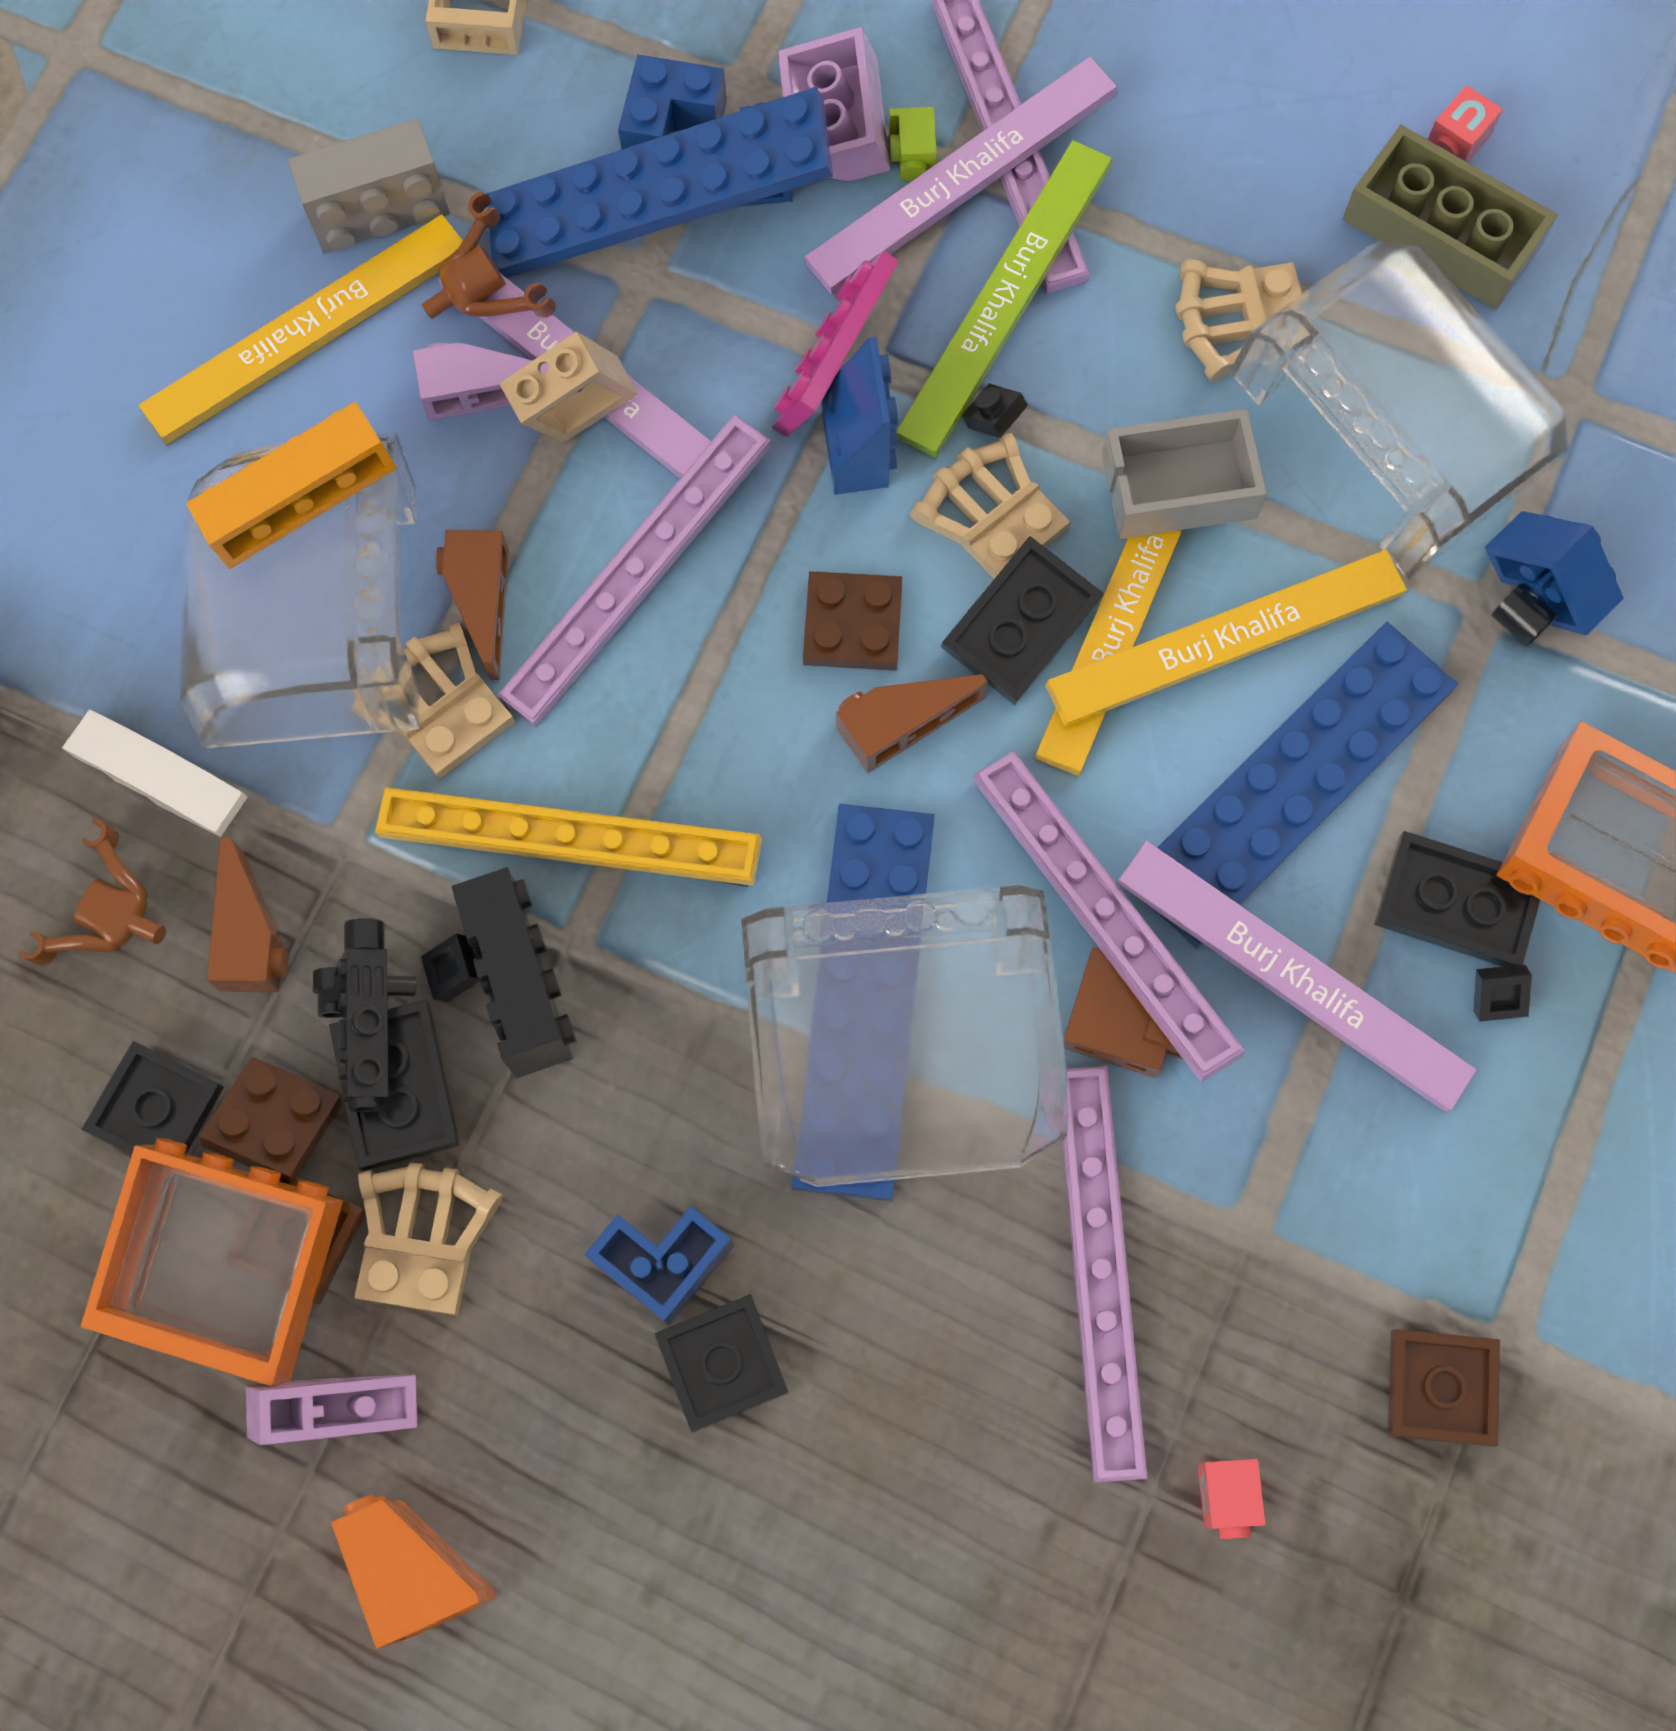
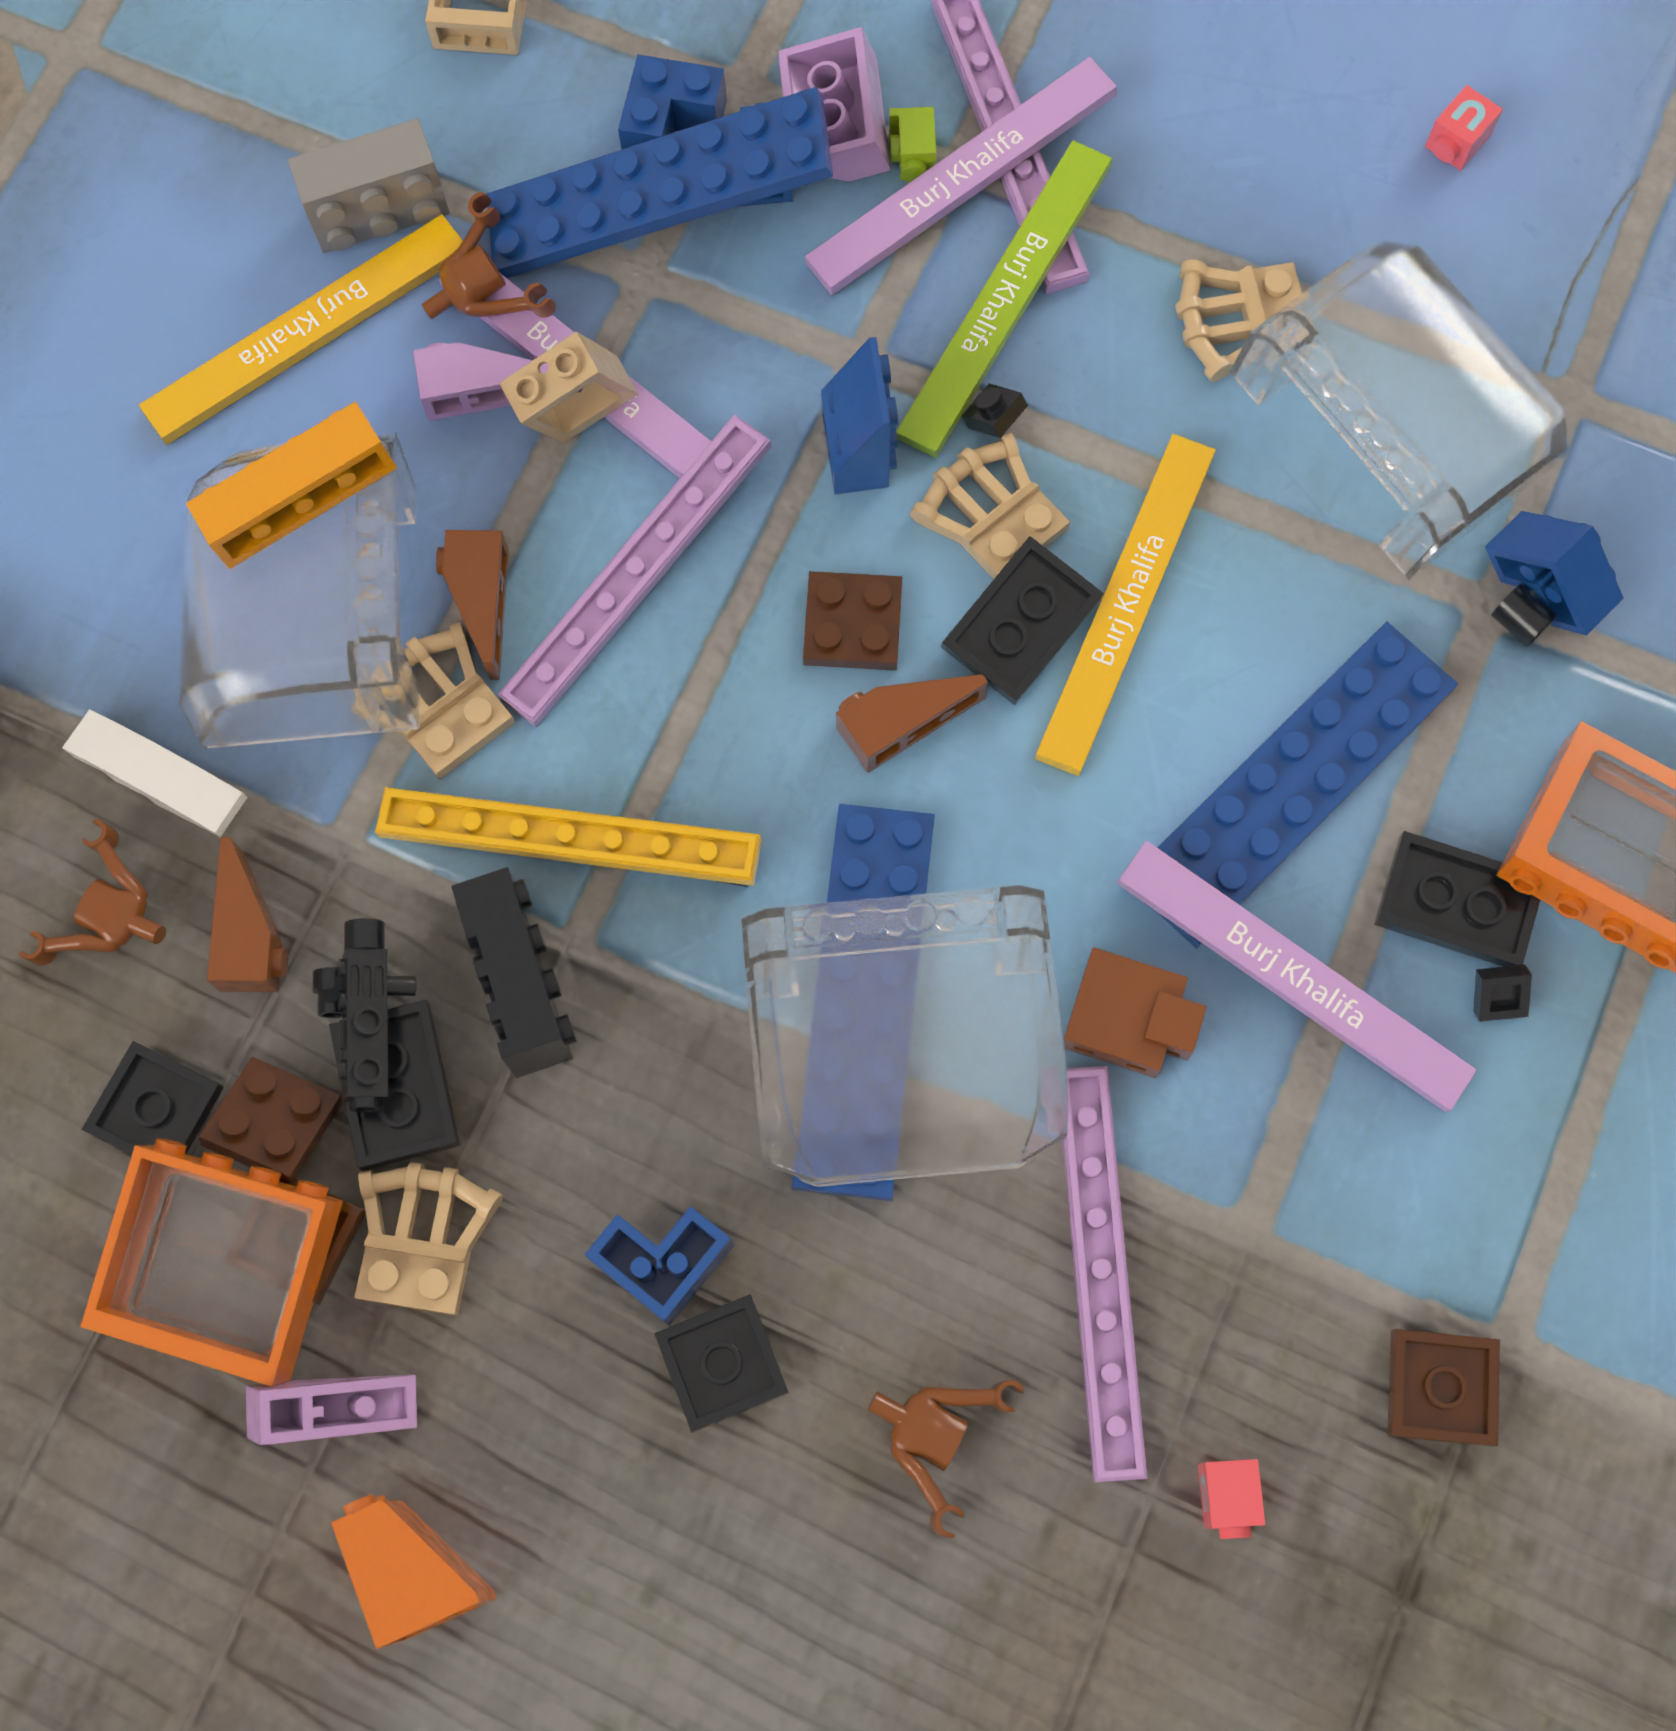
black plate [421,933,479,1002] -> none
dark pink plate [772,250,899,437] -> none
lavender tile [974,751,1245,1083] -> none
yellow tile [1045,549,1407,727] -> none
light grey piece [1102,409,1267,539] -> none
olive brick [1342,124,1558,310] -> none
none -> dark orange piece [867,1380,1024,1538]

